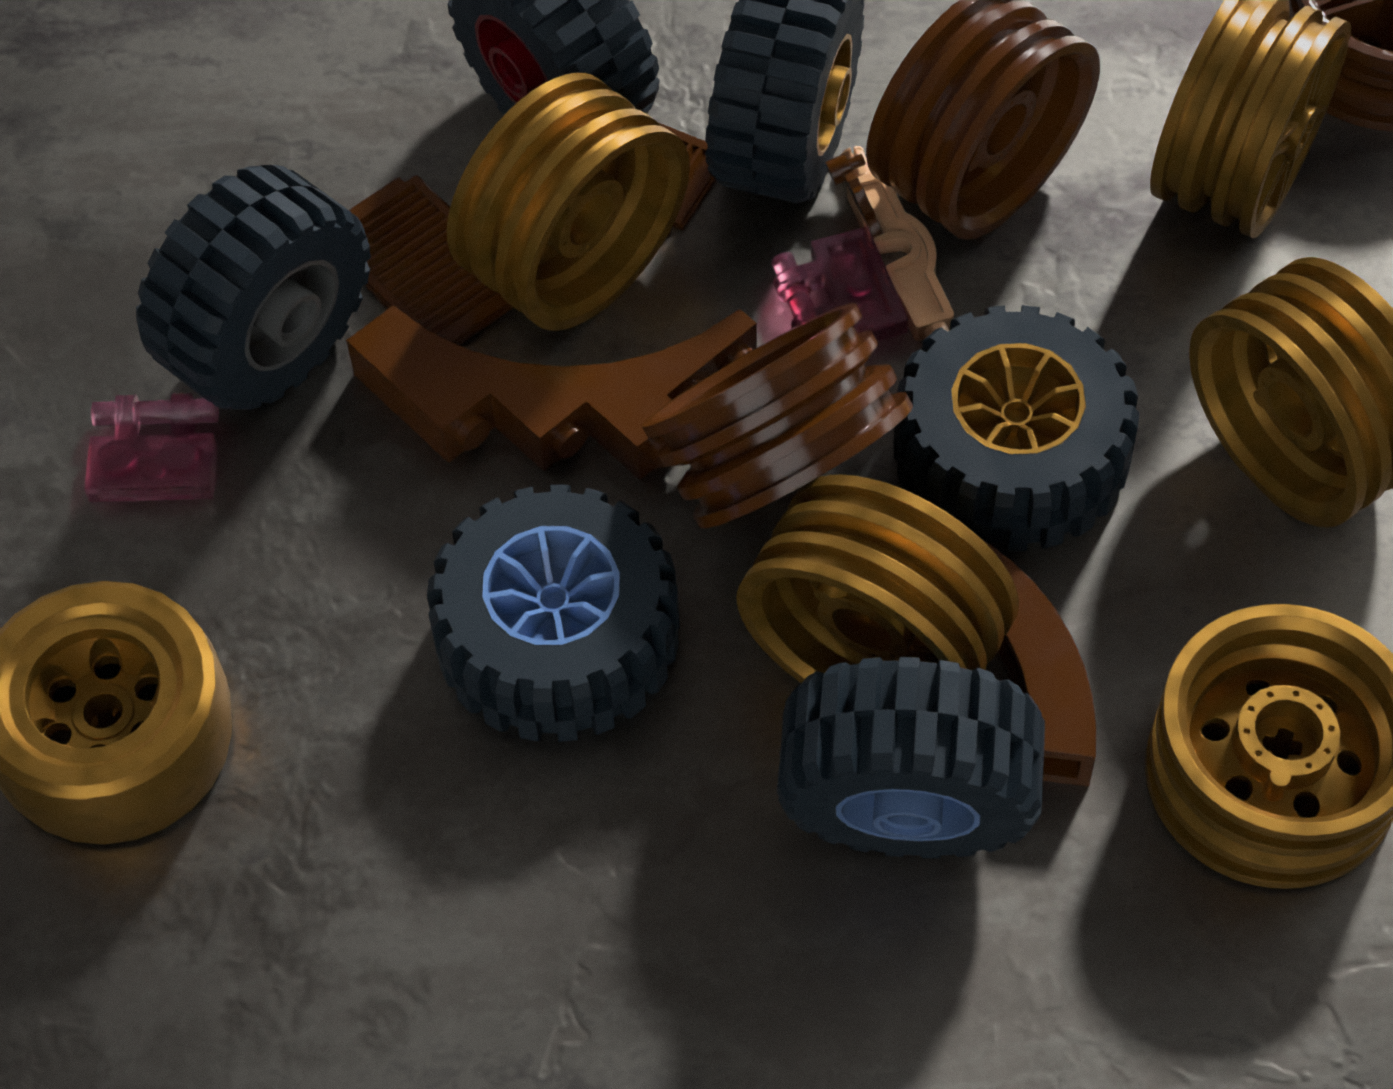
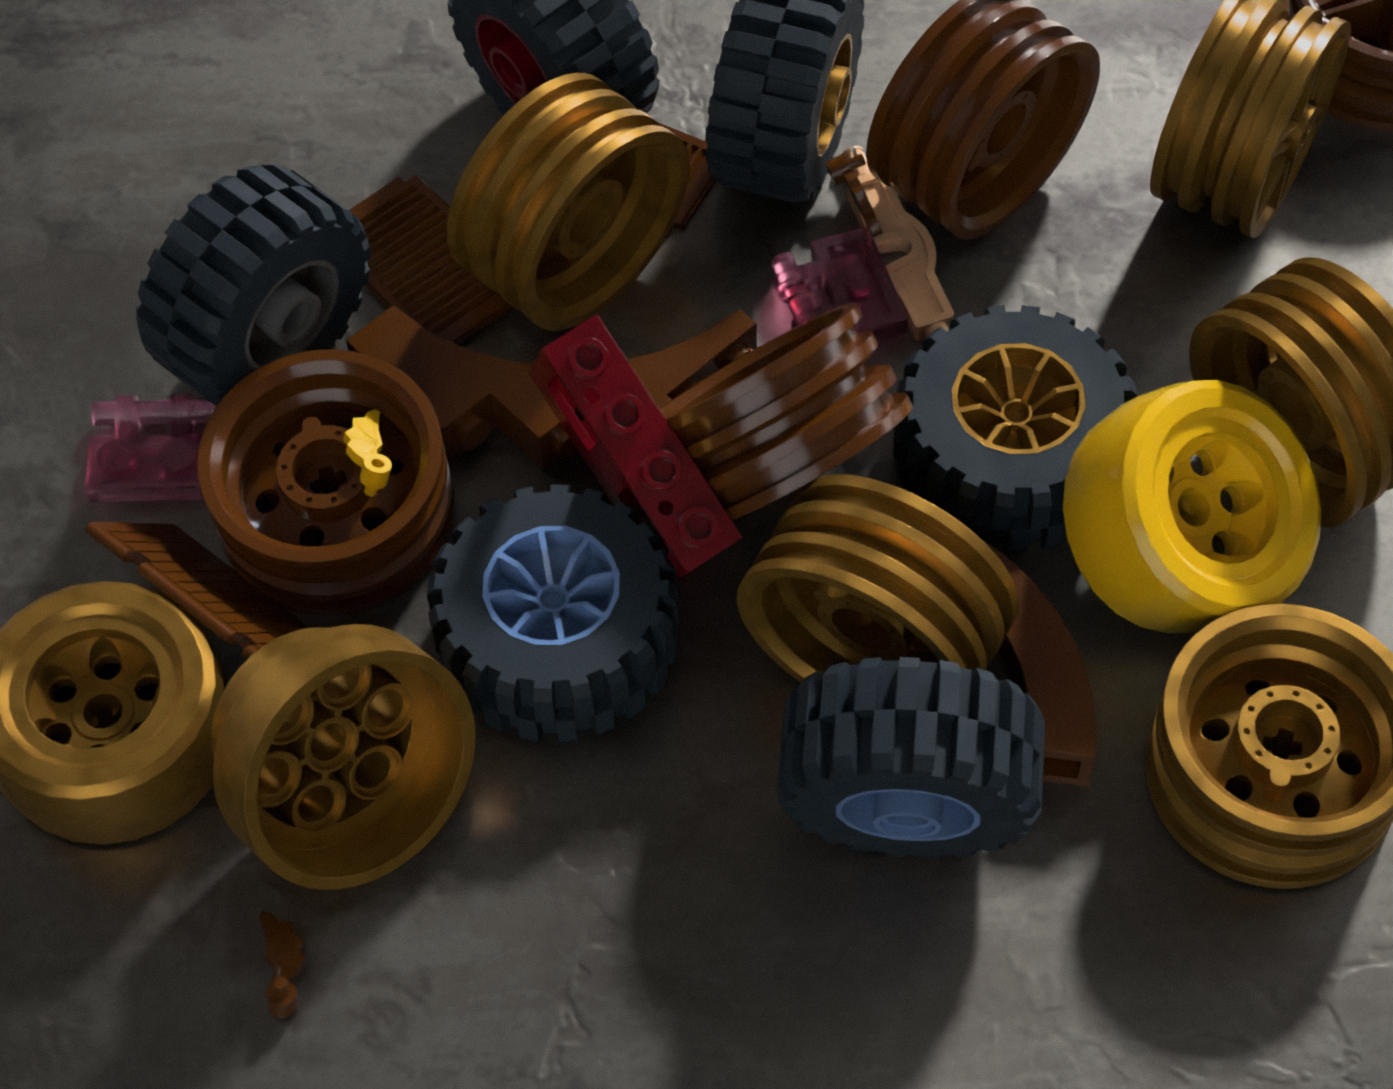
none -> reddish brown piece [85,522,309,659]
none -> reddish brown wheel [197,349,455,616]
none -> pearl gold wheel [211,624,475,890]
none -> reddish brown piece [259,910,306,1019]
none -> yellow piece [343,409,392,497]
none -> dark red window [528,314,743,580]
none -> yellow wheel [1063,380,1321,633]

